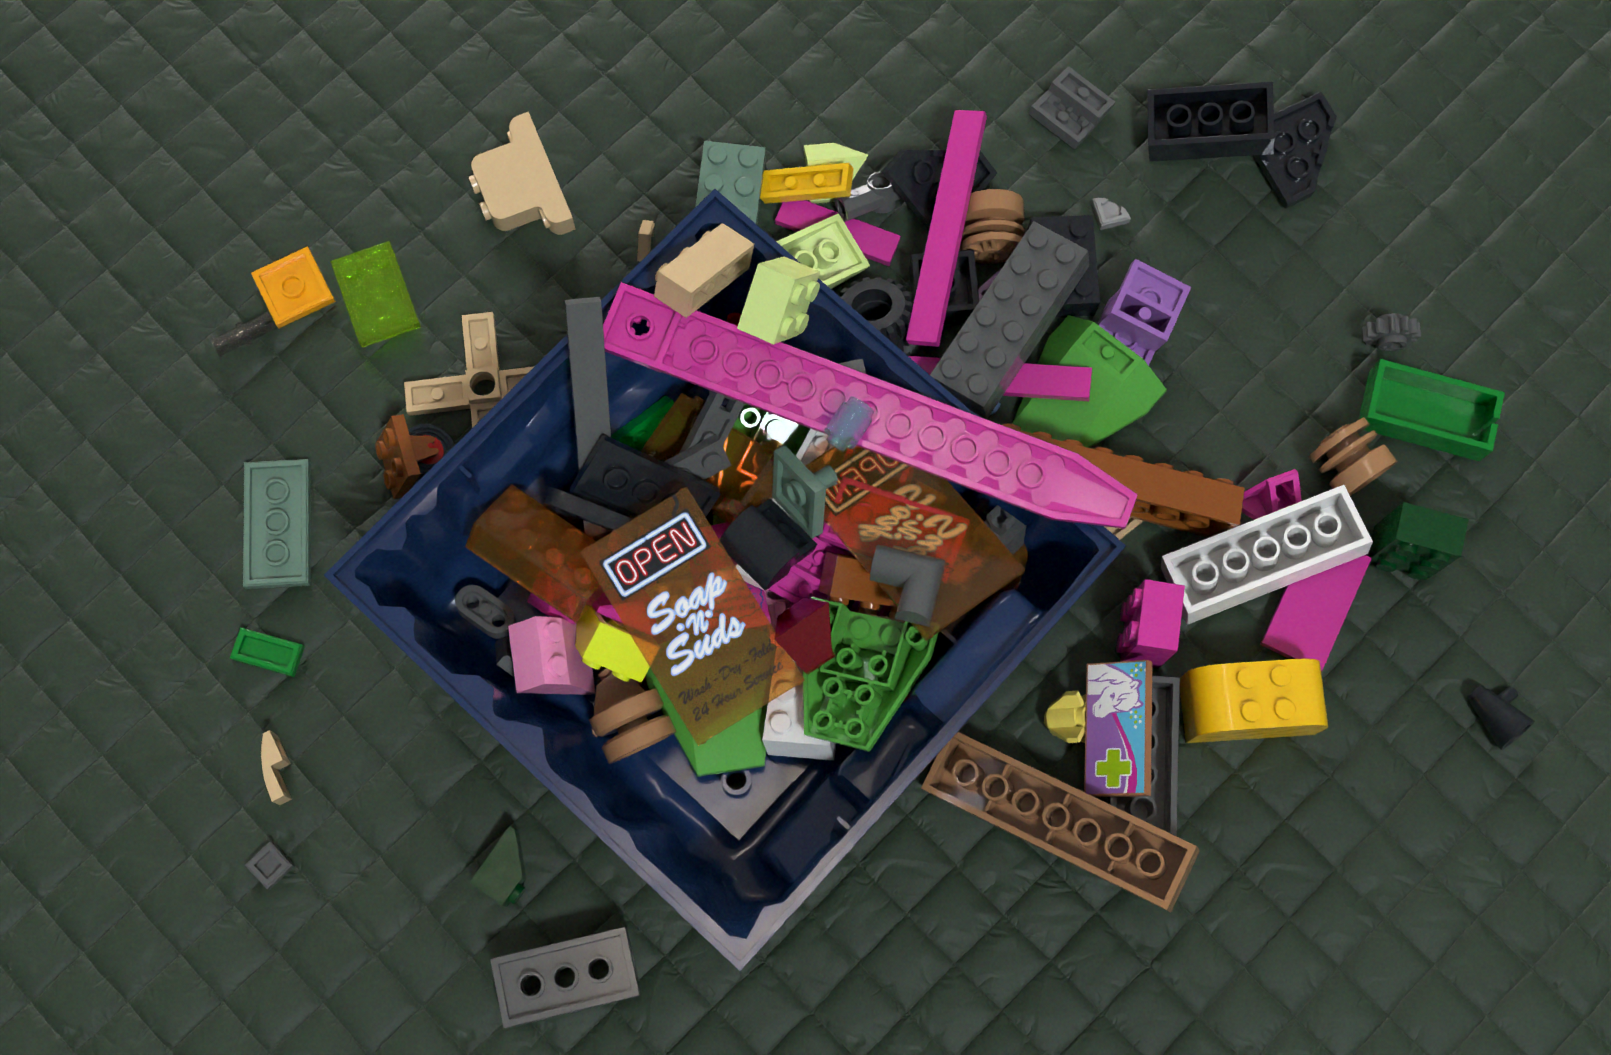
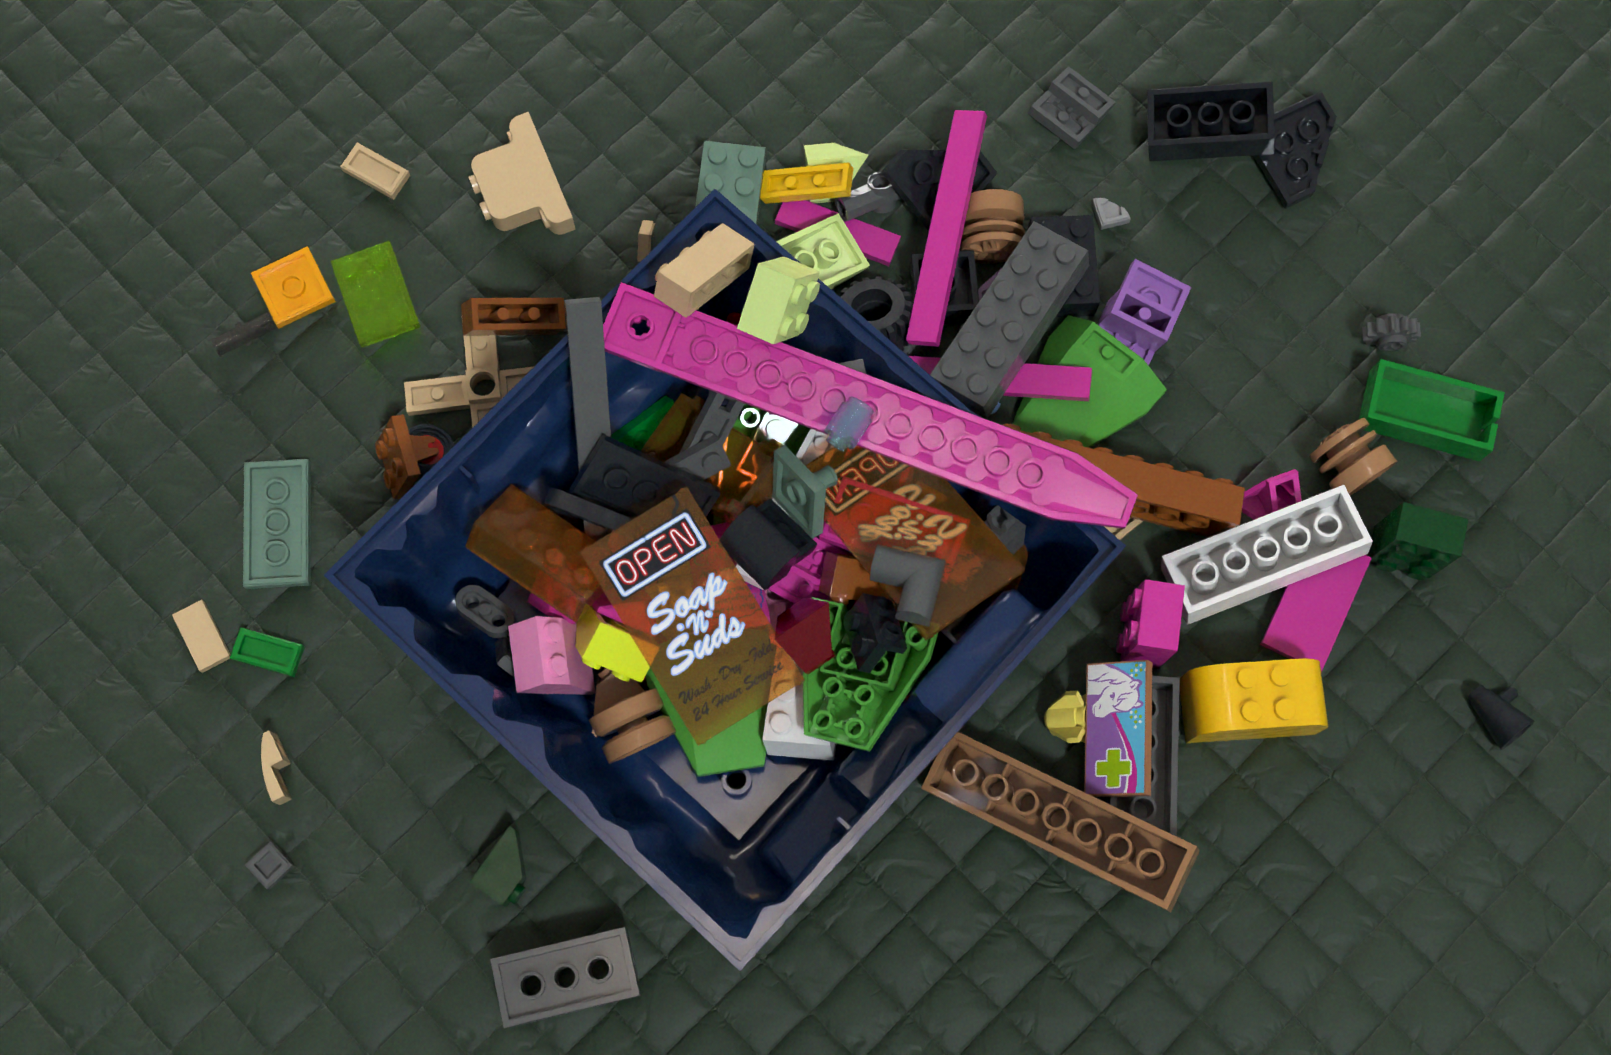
none -> tan tile [172,599,231,673]
none -> tan tile [340,143,411,200]
none -> dark orange brick [461,298,566,336]
none -> black bracket [843,593,907,673]

